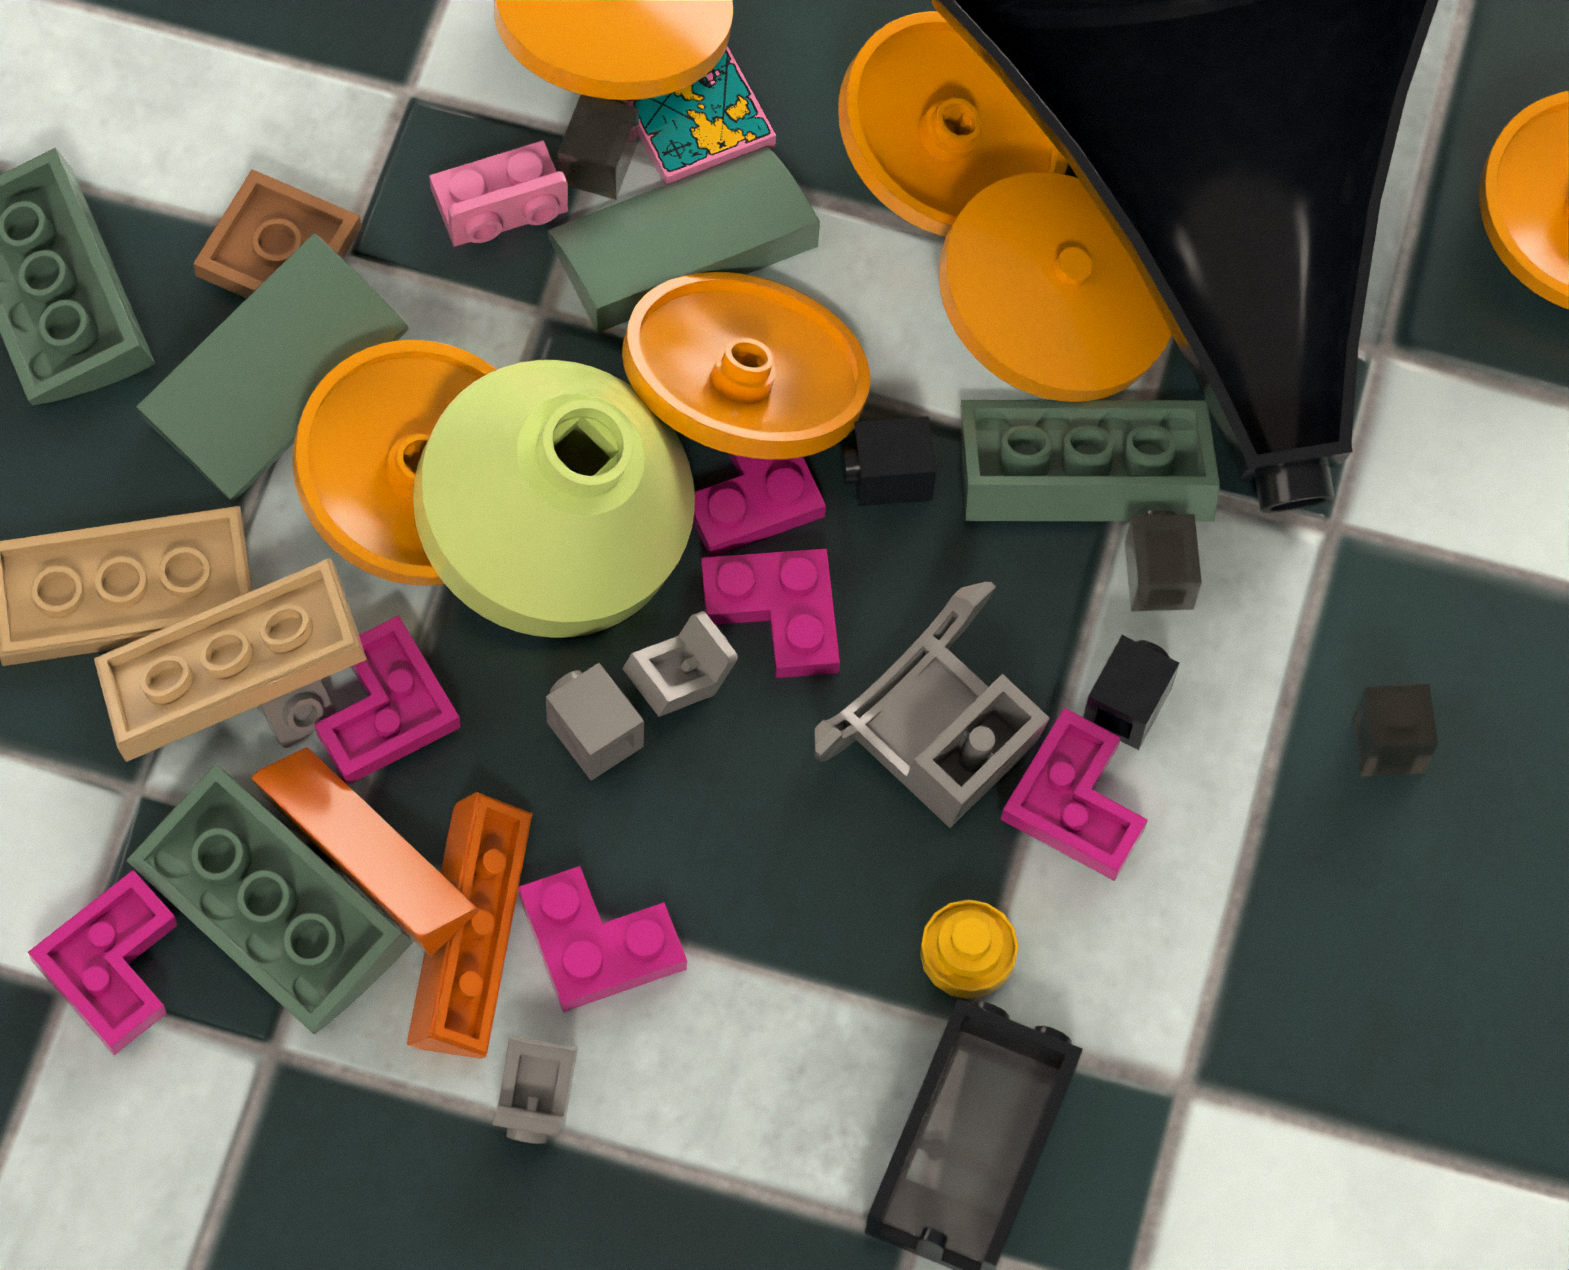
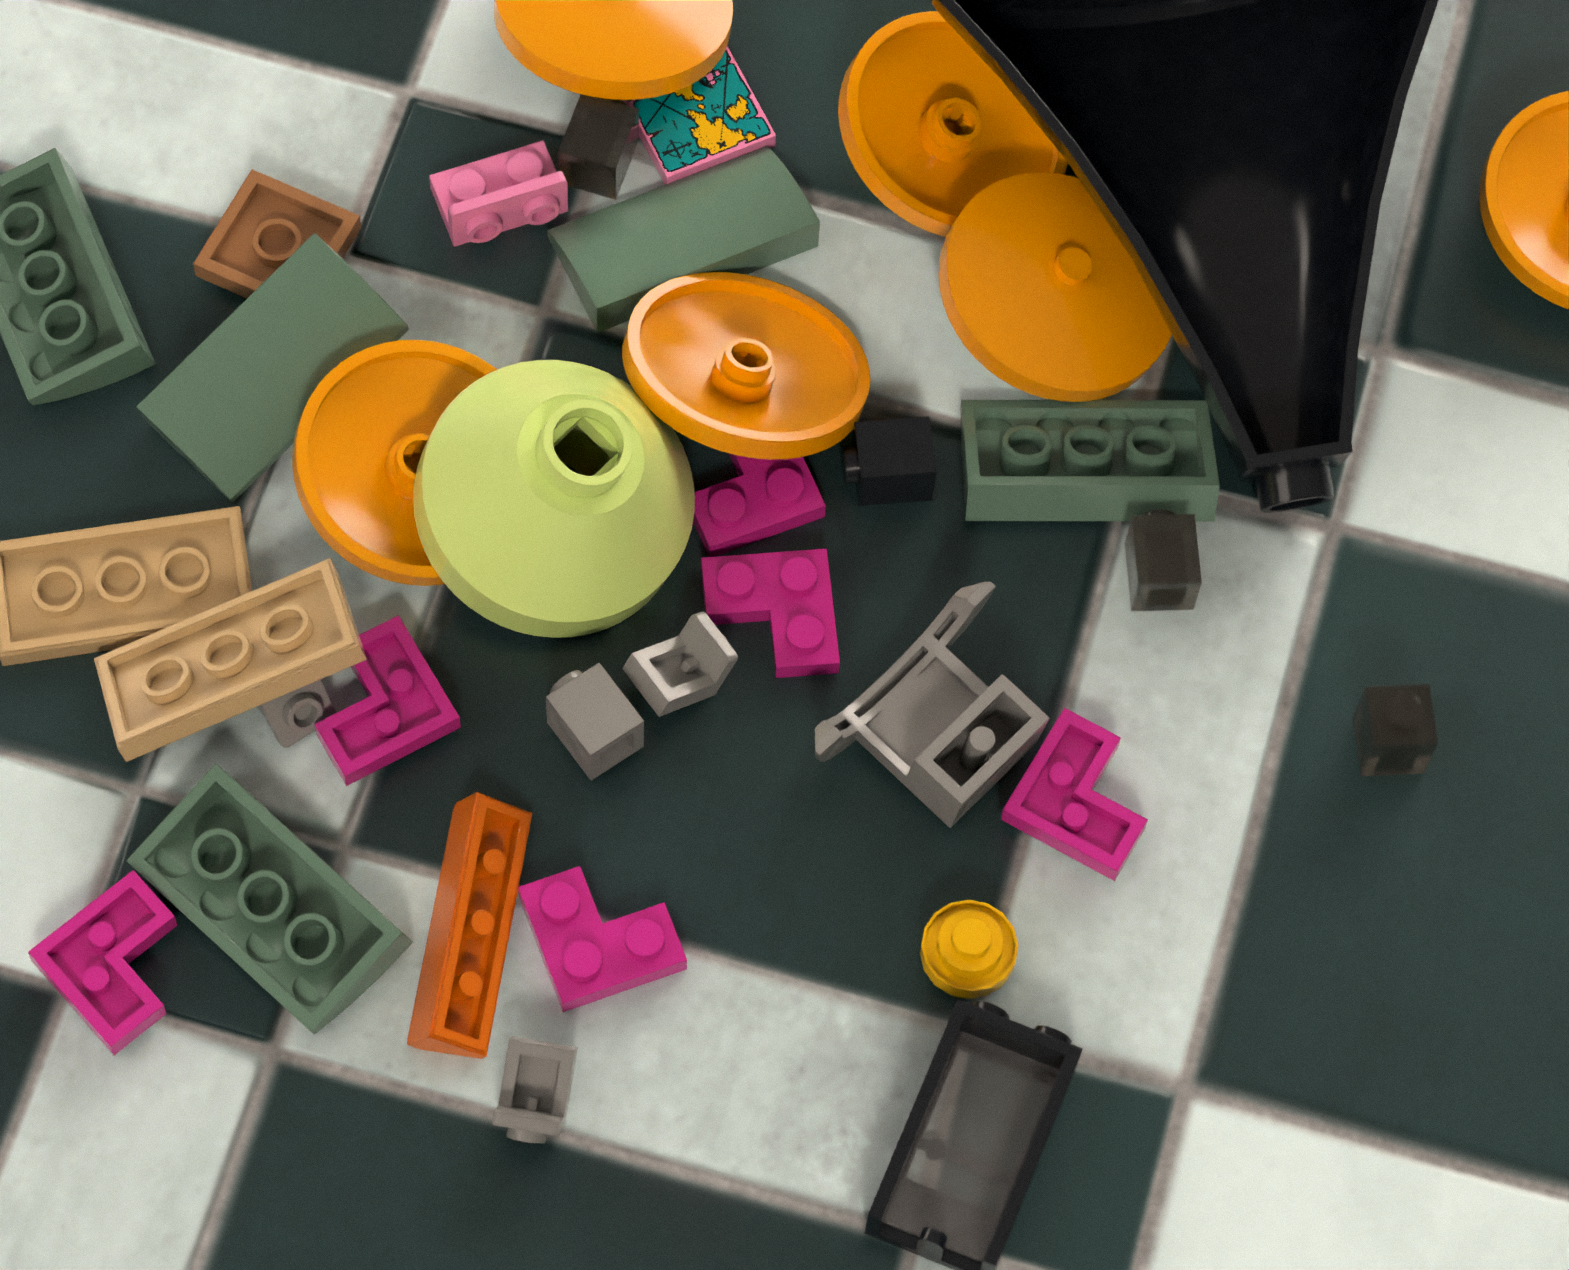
slope [251,747,479,957] -> none
black brick [1083,635,1180,750] -> none

